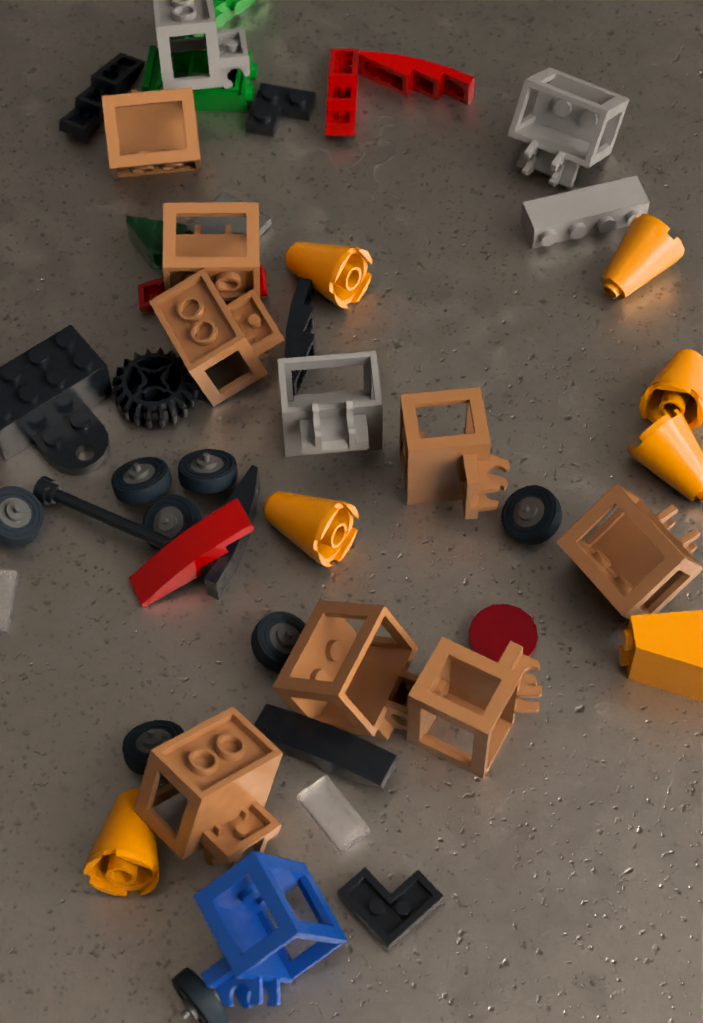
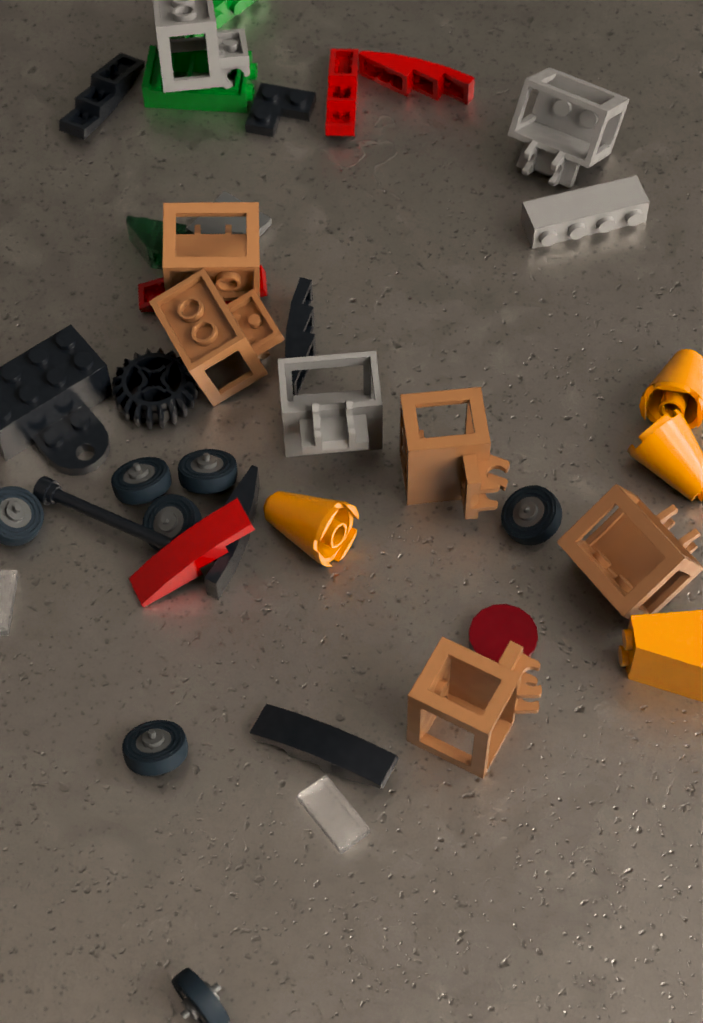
light orange cone [83,789,160,897] -> none
medium nougat piece [101,87,202,179] -> none
medium nougat piece [134,706,283,870] -> none
blue piece [193,851,348,1008] -> none
black wheel [251,611,306,673] -> none
medium nougat piece [272,600,419,740] -> none
light orange cone [285,241,372,309] -> none
black plate [337,867,444,951] -> none
light orange cone [601,213,684,299] -> none

